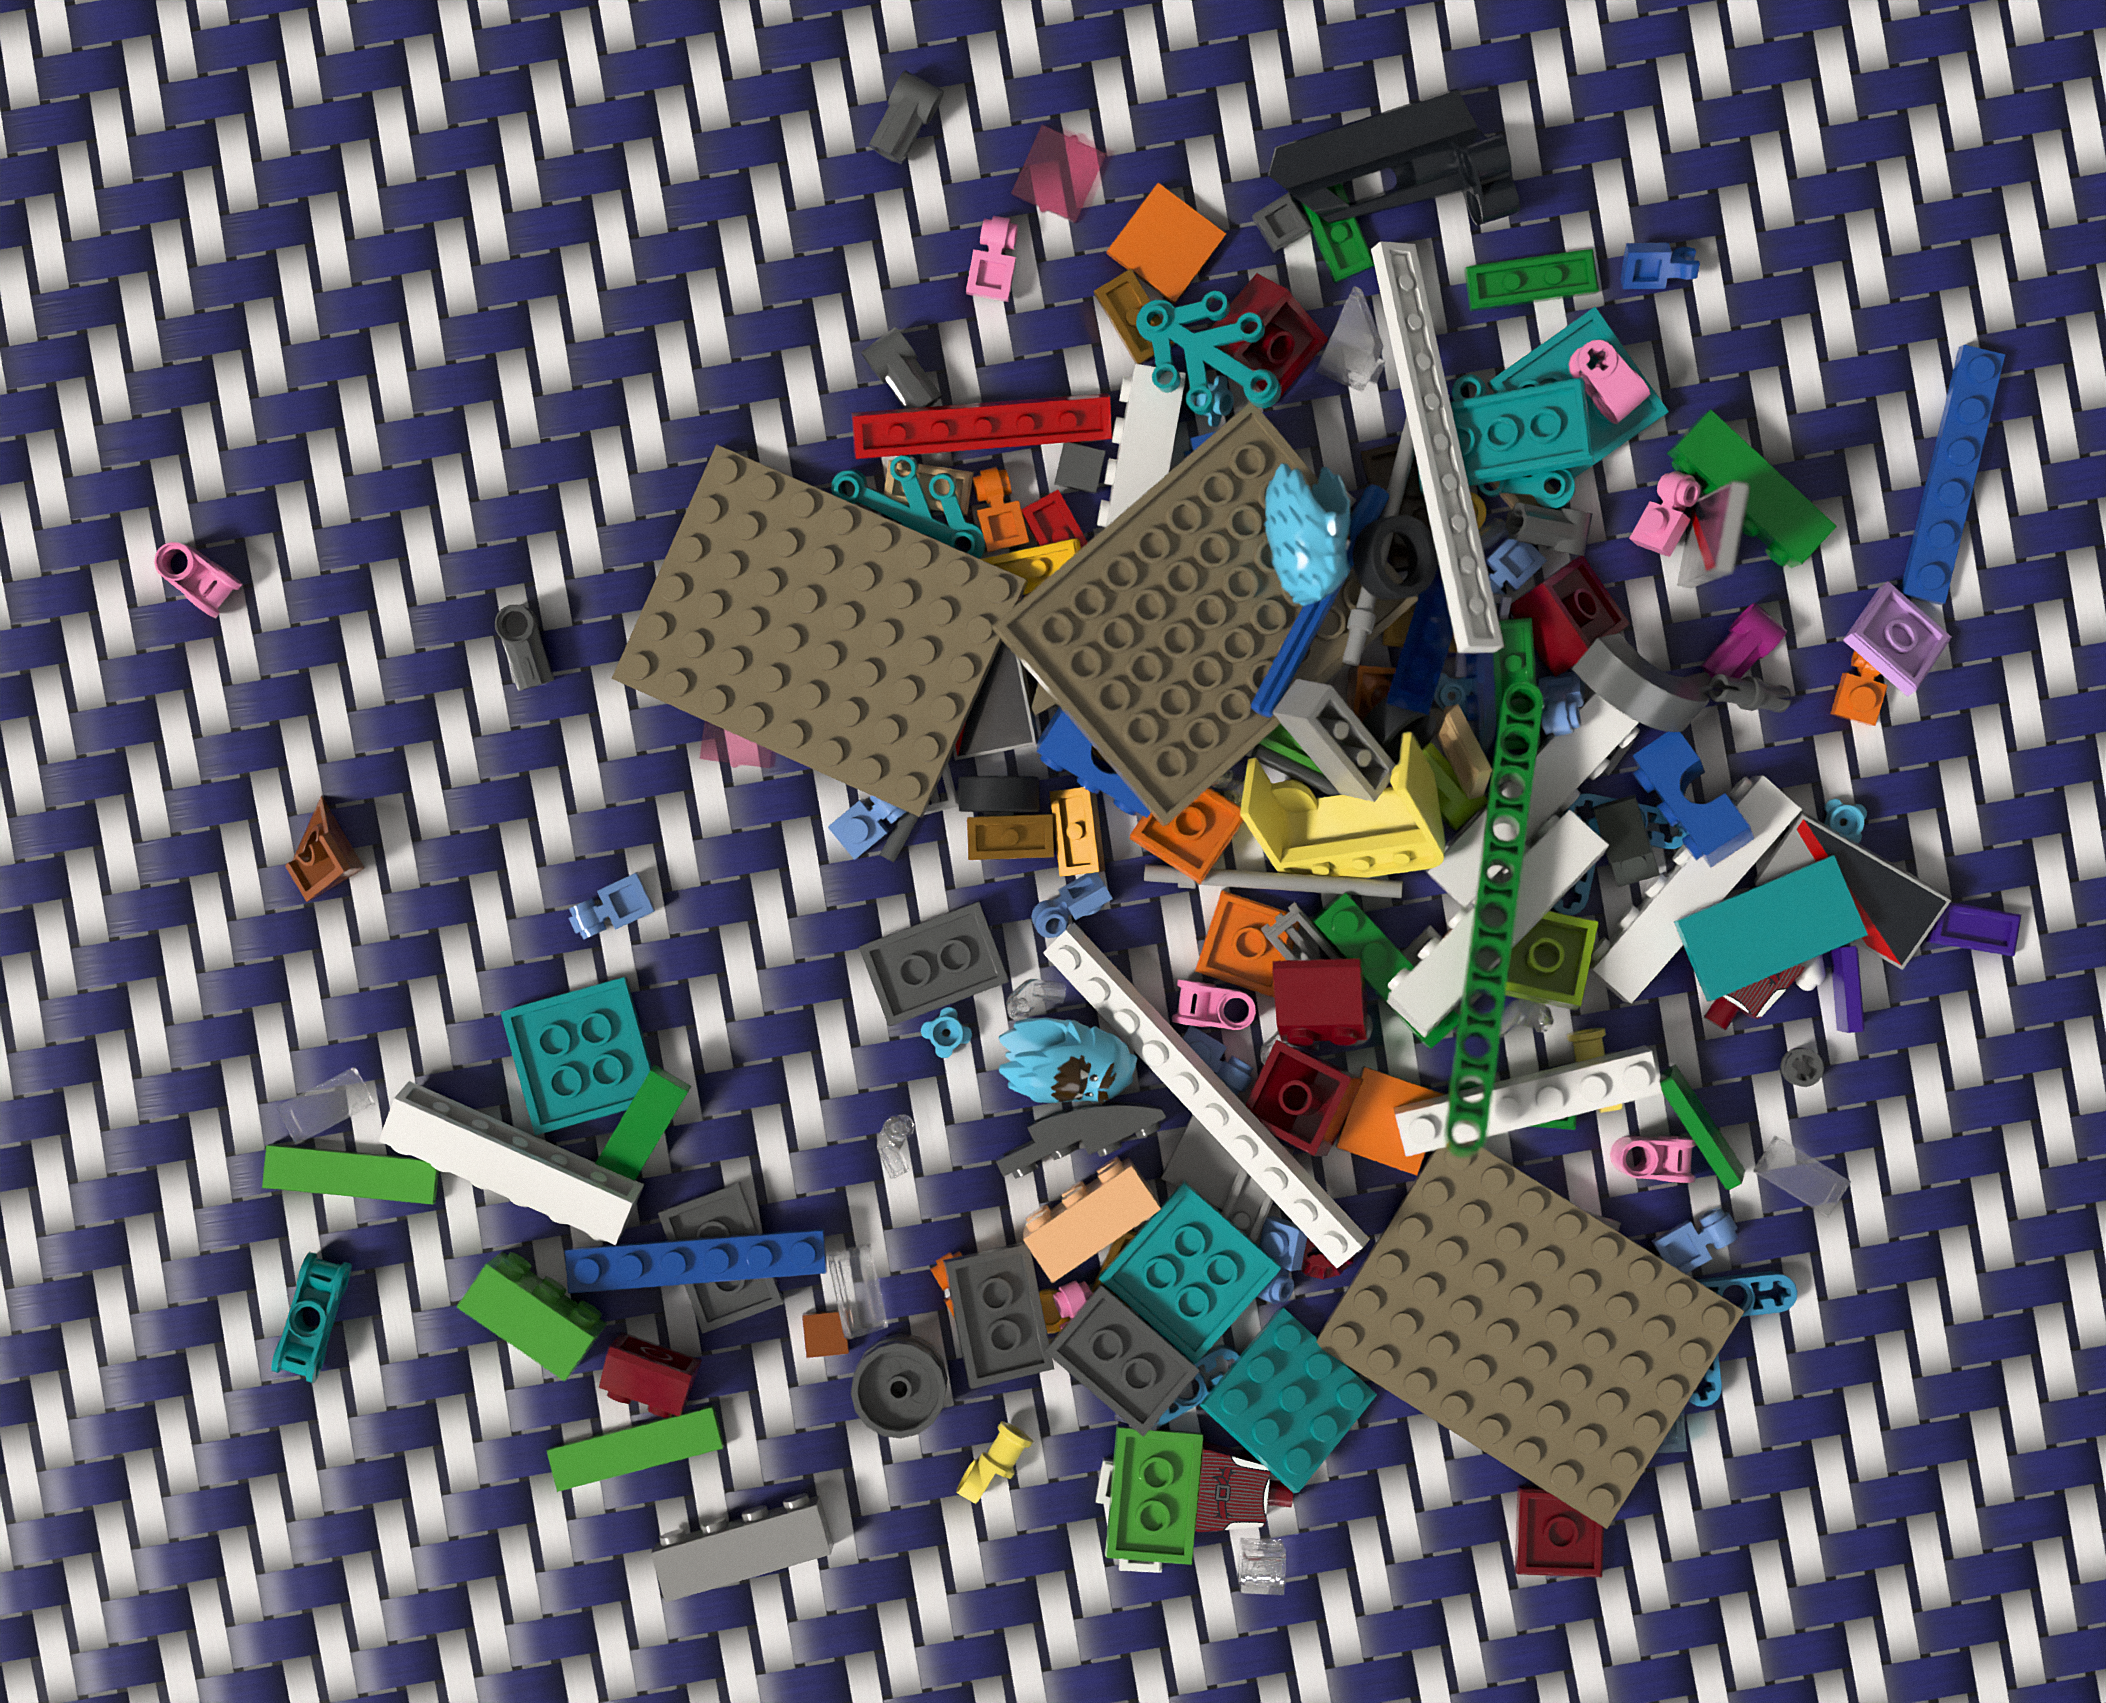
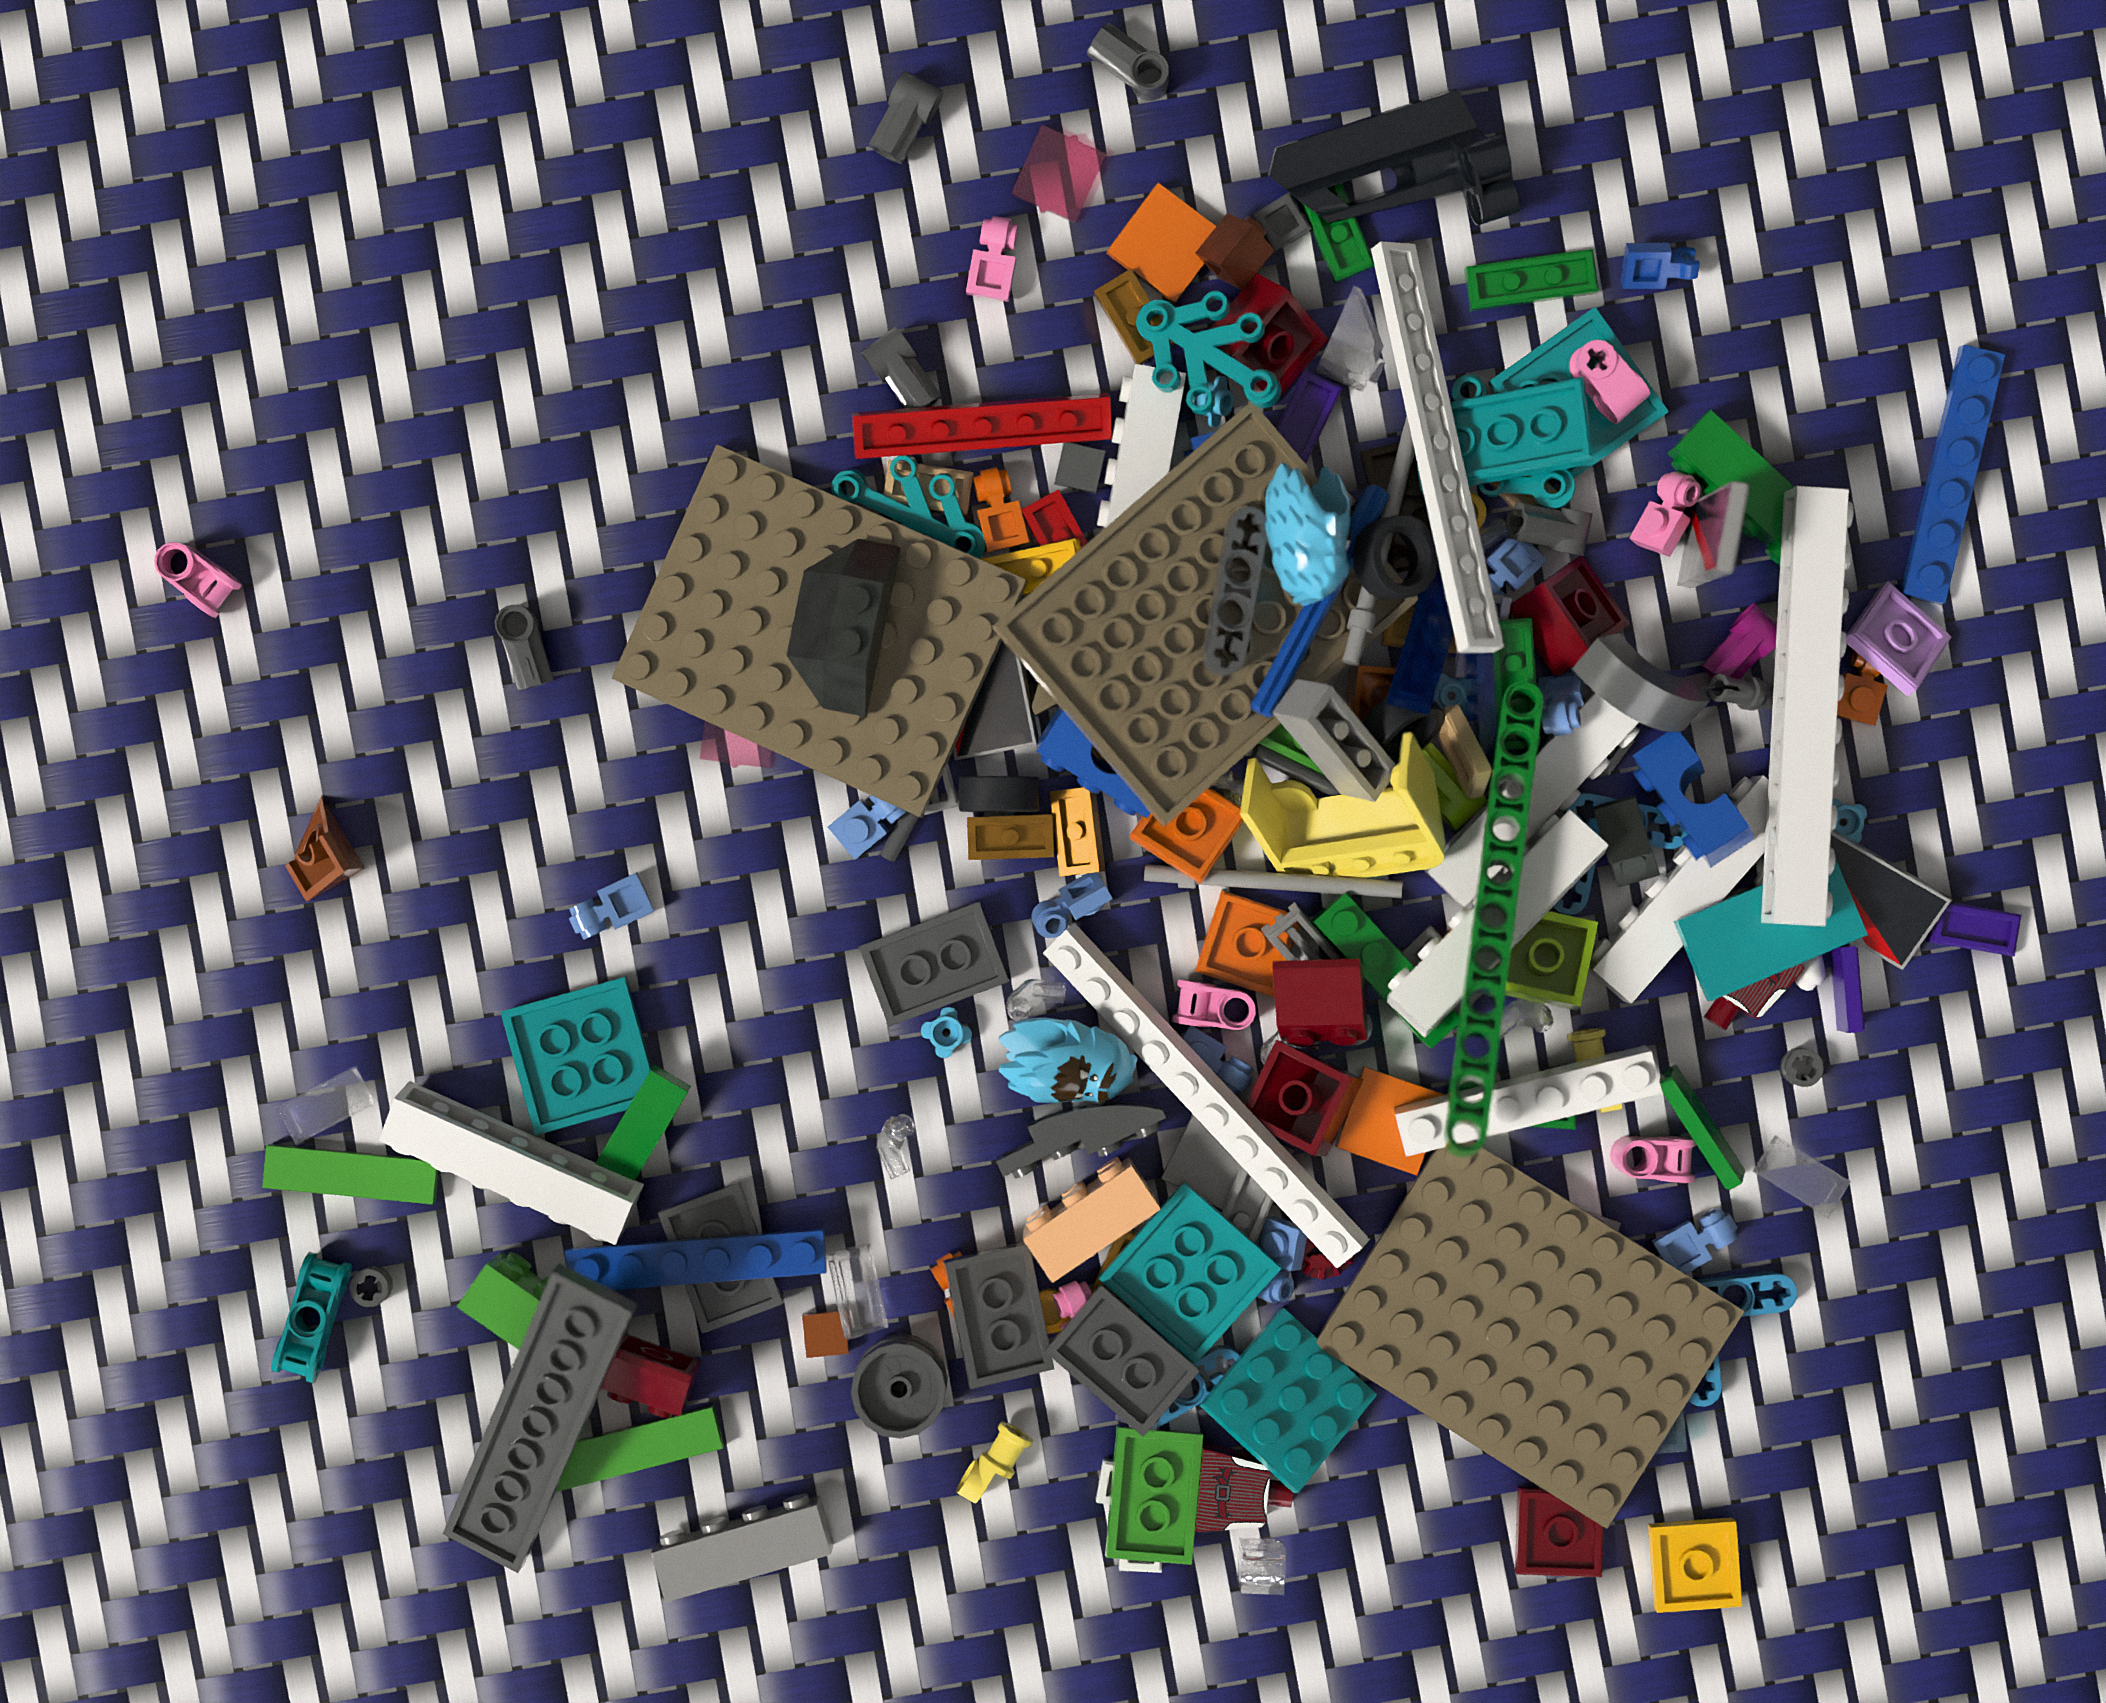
none -> dark grey bush [350,1266,393,1307]
none -> dark grey plate [443,1263,638,1573]
none -> pearl dark grey wedge [786,539,901,717]
none -> dark grey piece [1087,22,1169,101]
none -> copper brick [1195,213,1275,291]
none -> dark grey beam [1203,507,1267,676]
none -> dark purple tile [1276,369,1343,464]
none -> yellow plate [1648,1517,1742,1613]
none -> white brick [1761,486,1853,926]

